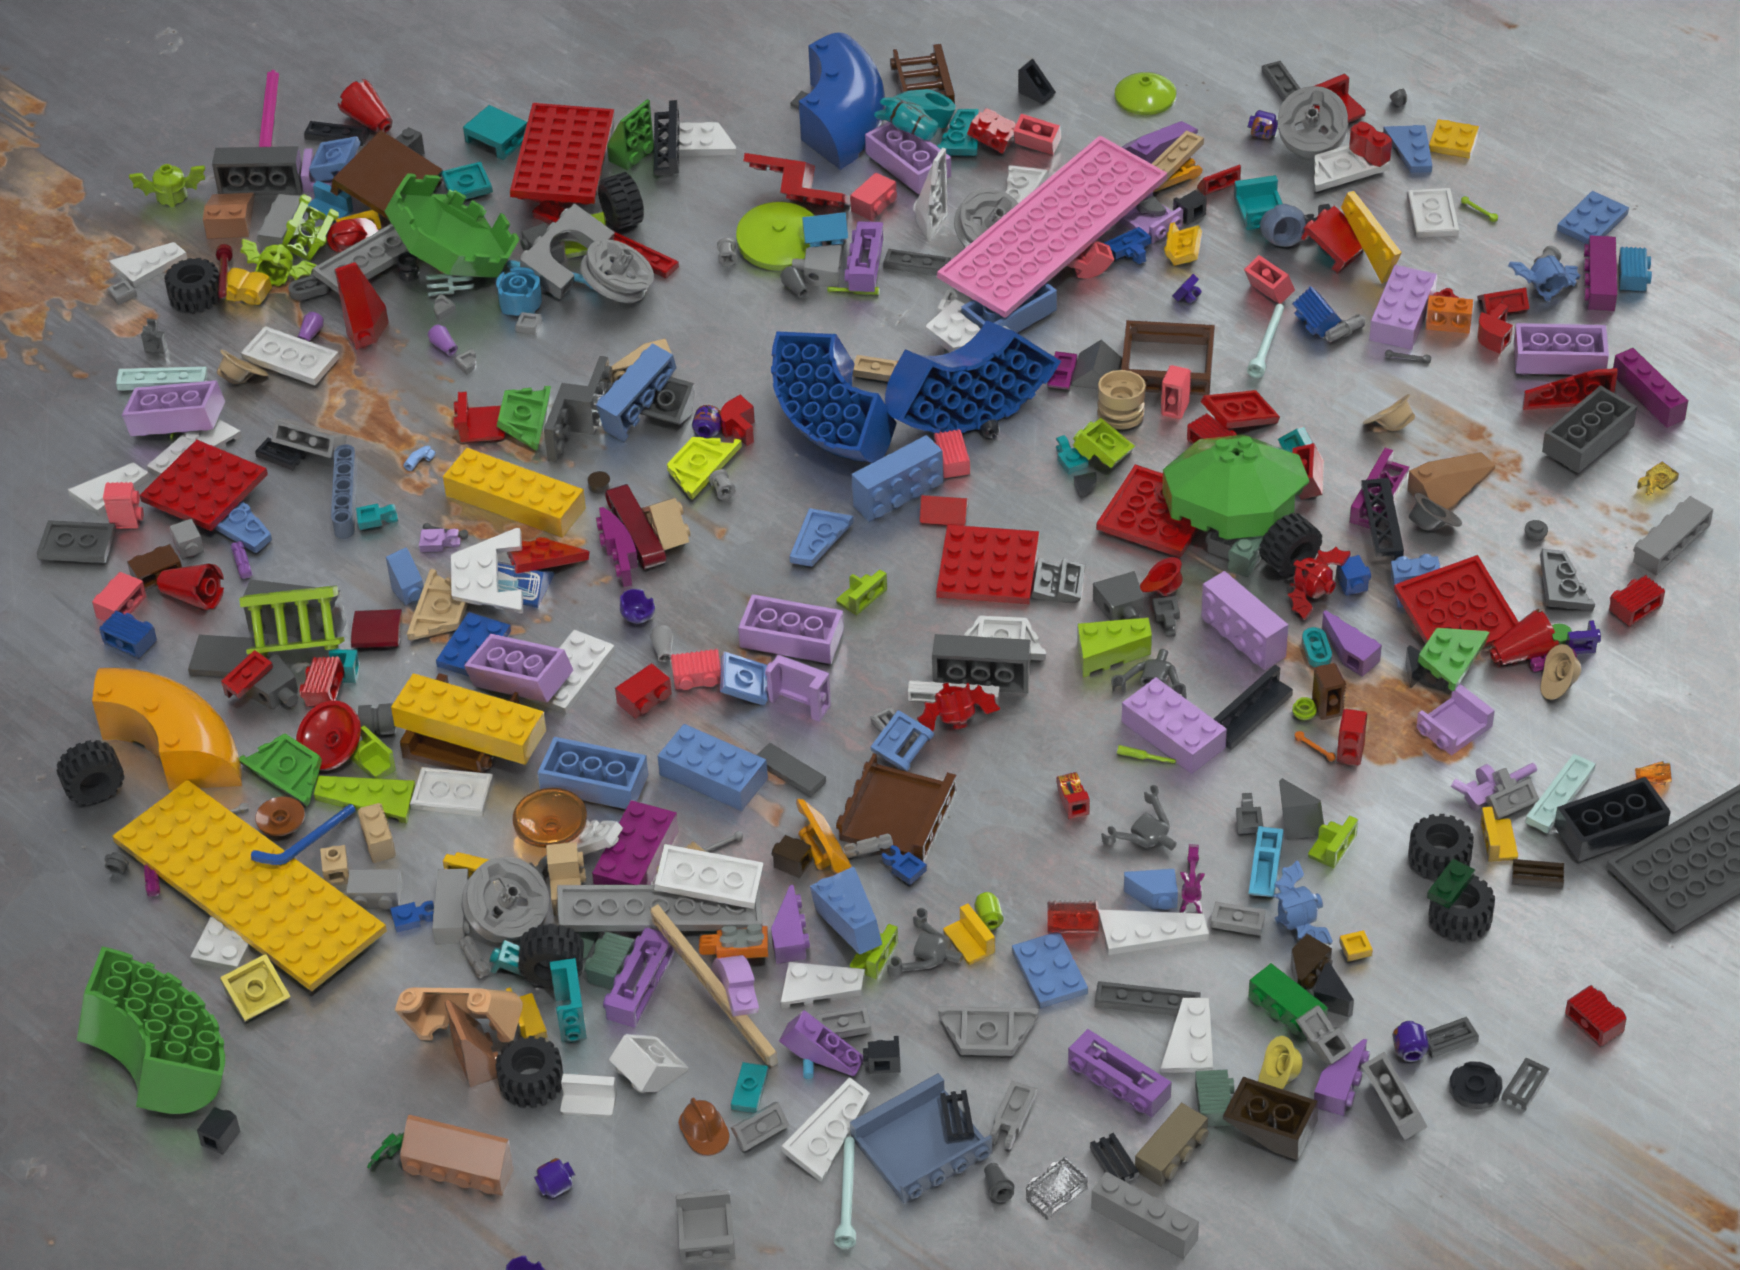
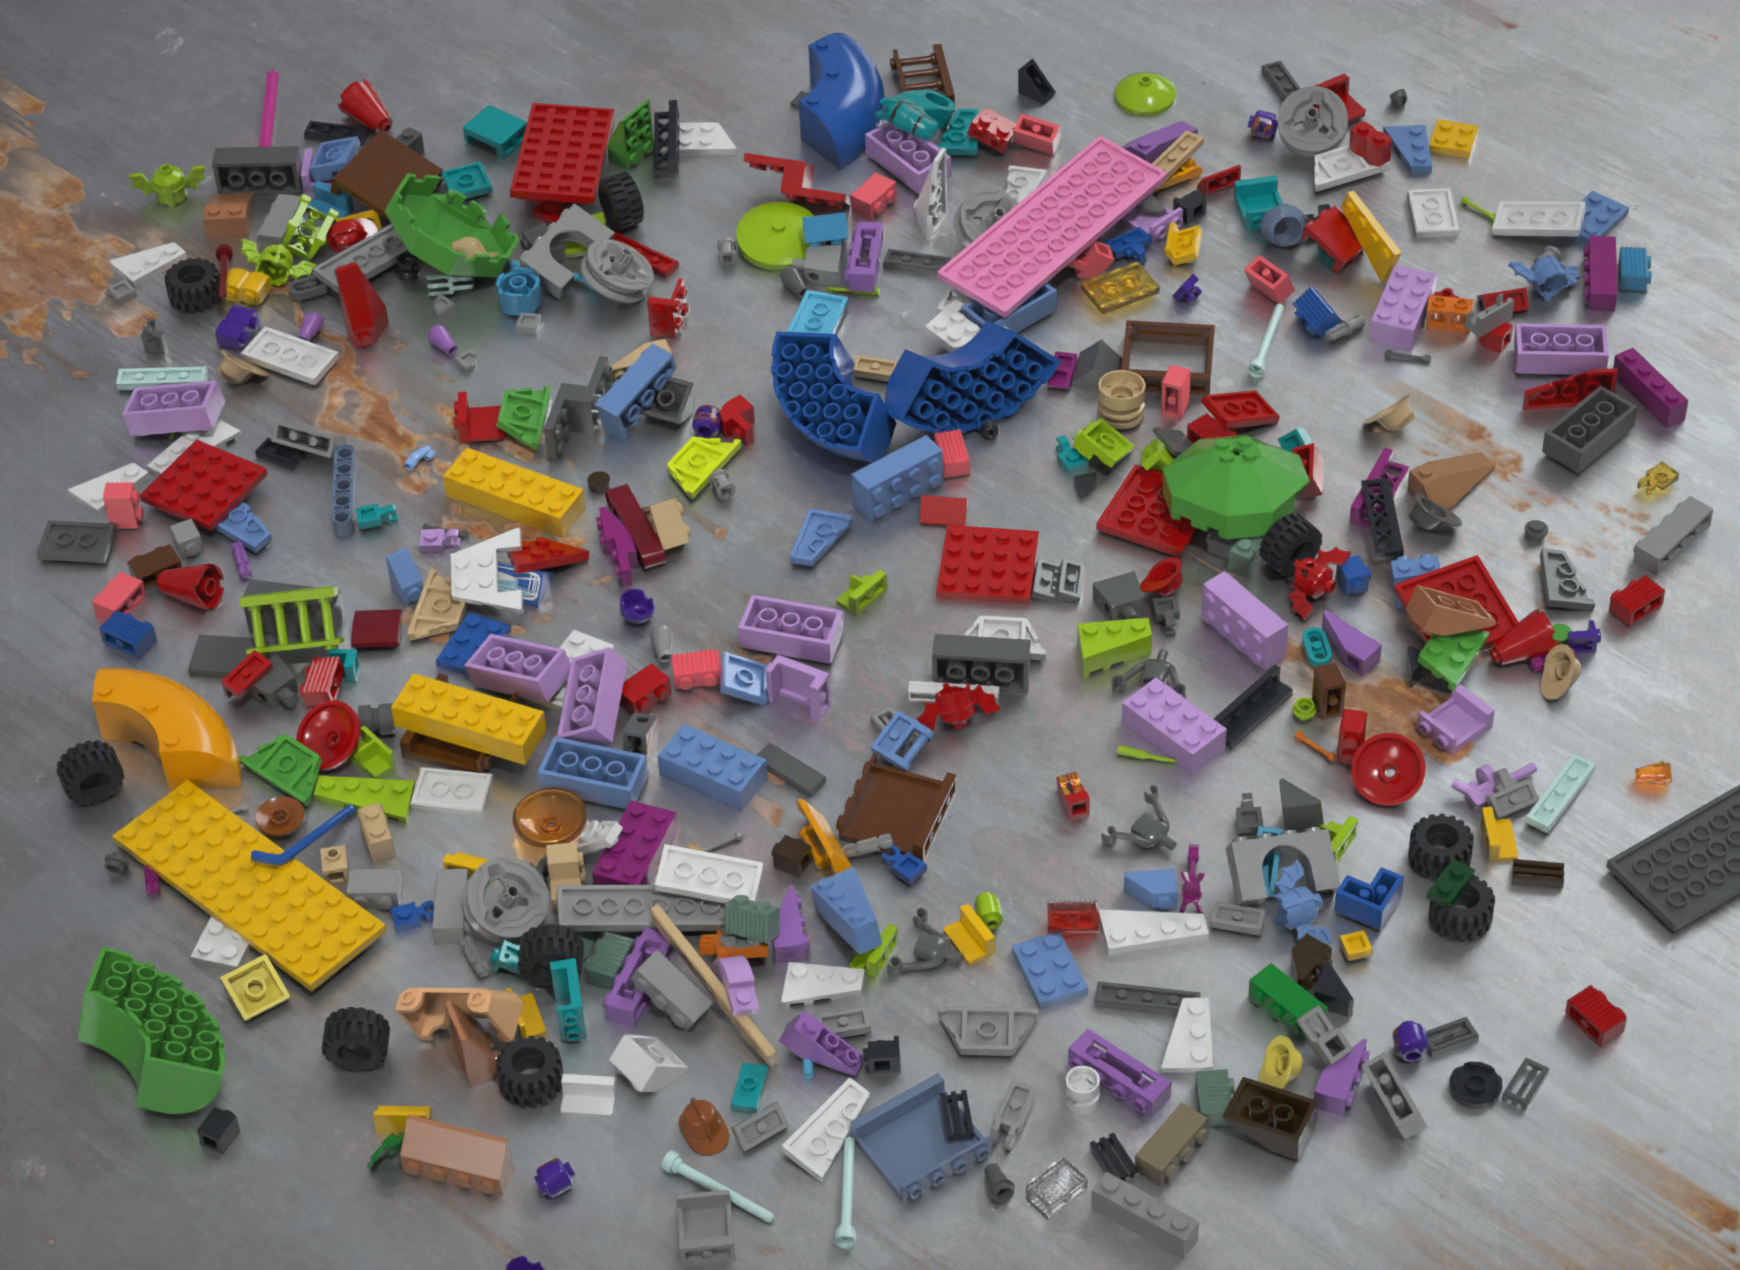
black brick [1554,777,1671,862] -> none
none -> dark purple brick [215,304,262,350]
none -> black tyre [321,1007,390,1071]
none -> yellow panel [373,1106,432,1134]
none -> tan piece [451,237,499,258]
none -> lavender brick [557,647,627,746]
none -> dark grey torso [622,713,658,769]
none -> light grey brick [630,949,713,1031]
none -> red bracket [647,278,689,338]
none -> light aqua piece [661,1150,774,1223]
none -> sand green brick [725,895,780,943]
none -> medium azure plate [787,290,849,334]
none -> white wheel [1065,1066,1100,1115]
none -> clear yellow plate [1081,261,1160,315]
none -> lime panel [1141,437,1176,473]
none -> dark grey piece [1153,427,1193,456]
none -> light grey arch [1225,827,1340,906]
none -> blue brick [1334,867,1404,930]
none -> red dish [1351,733,1426,806]
none -> nougat slope [1406,585,1496,636]
none -> light grey hinge [1464,294,1514,337]
none -> white plate [1492,201,1586,237]

